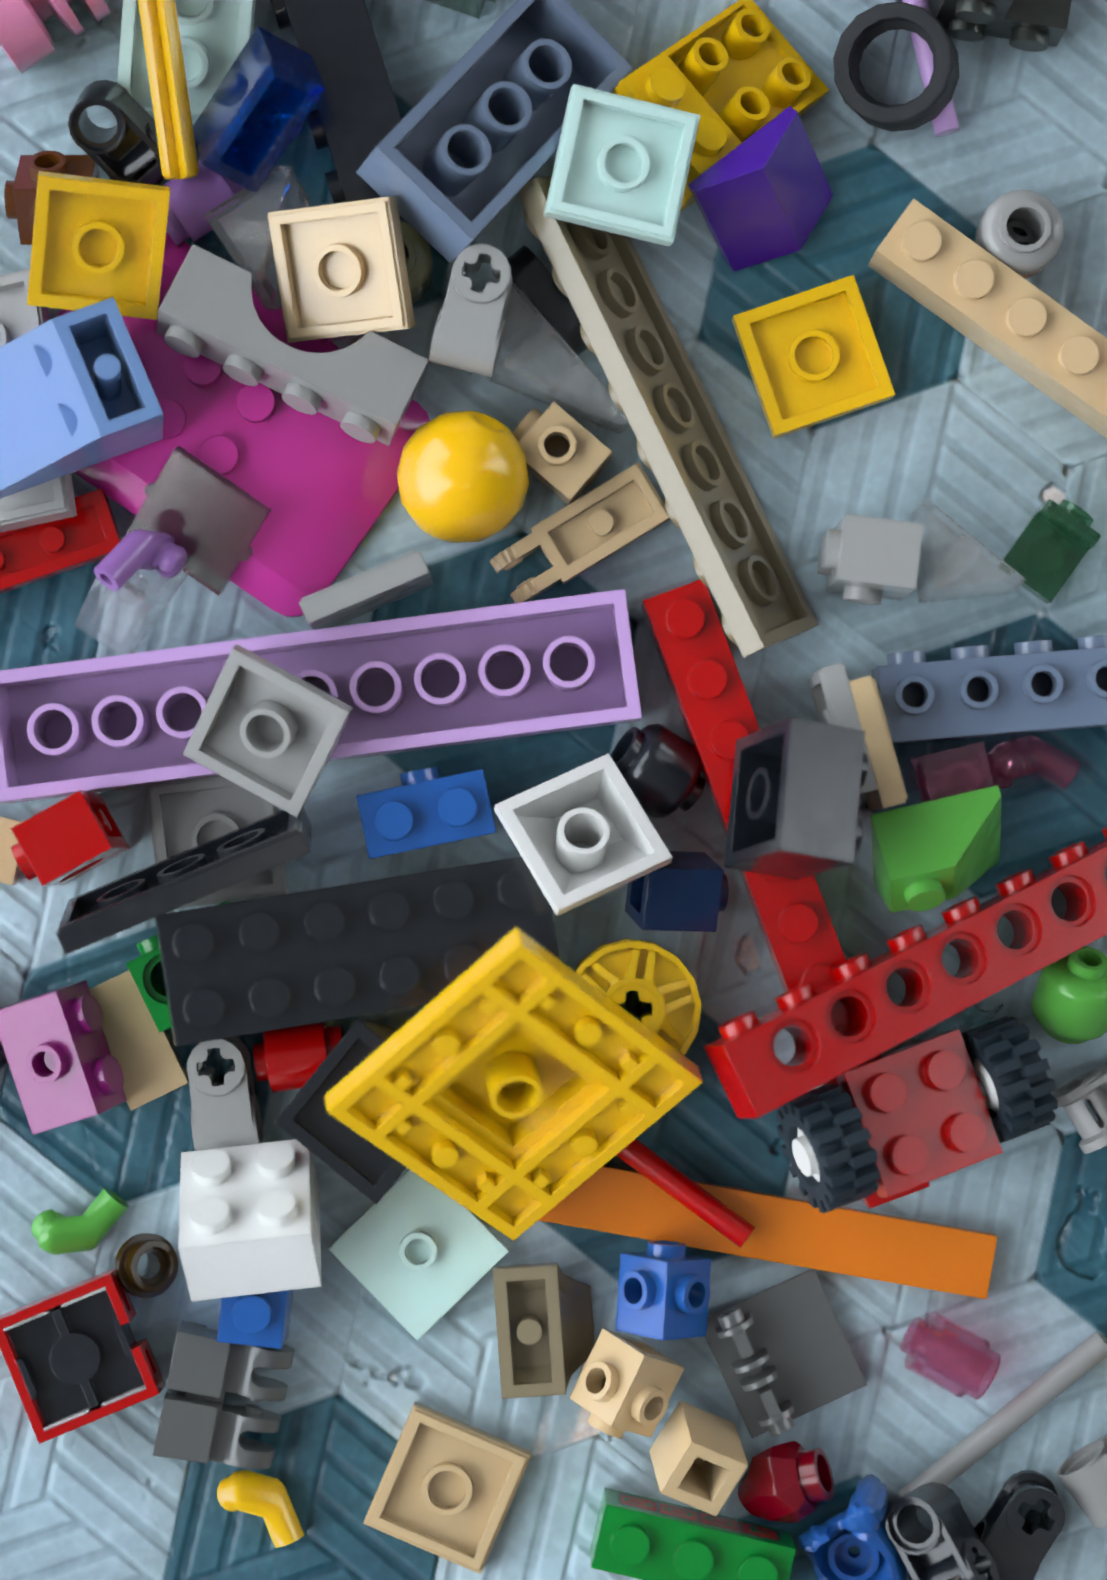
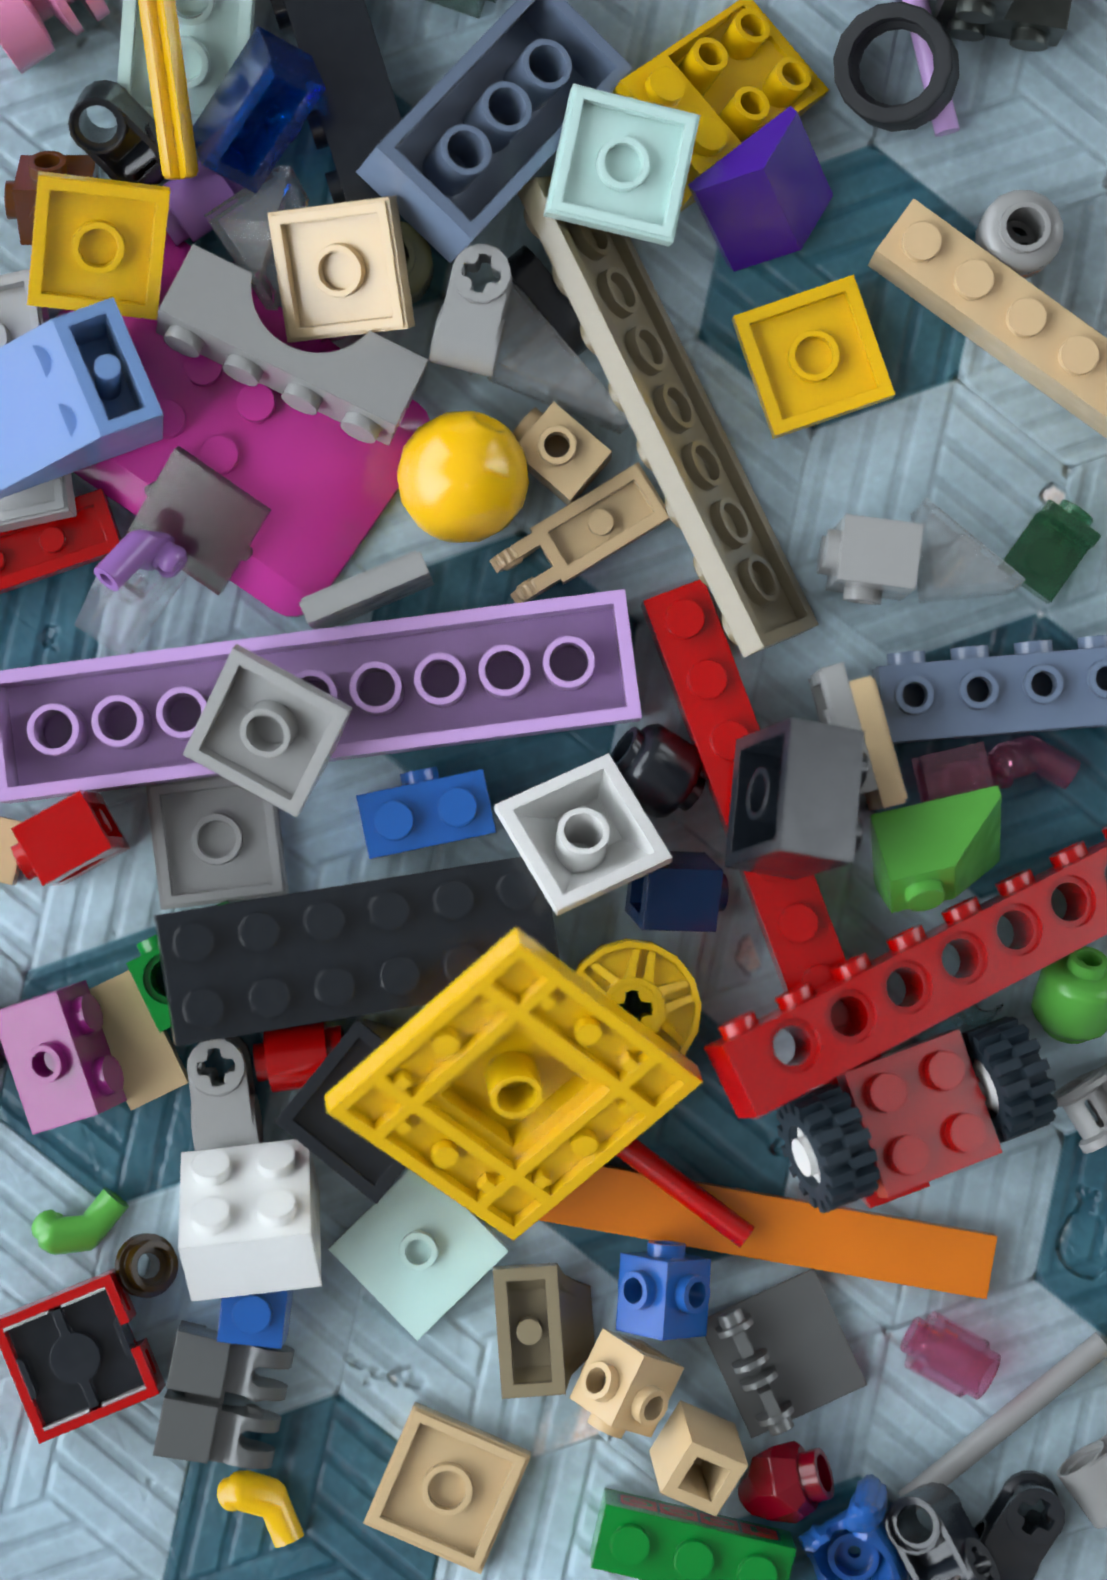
black tile [56,807,312,955] -> none

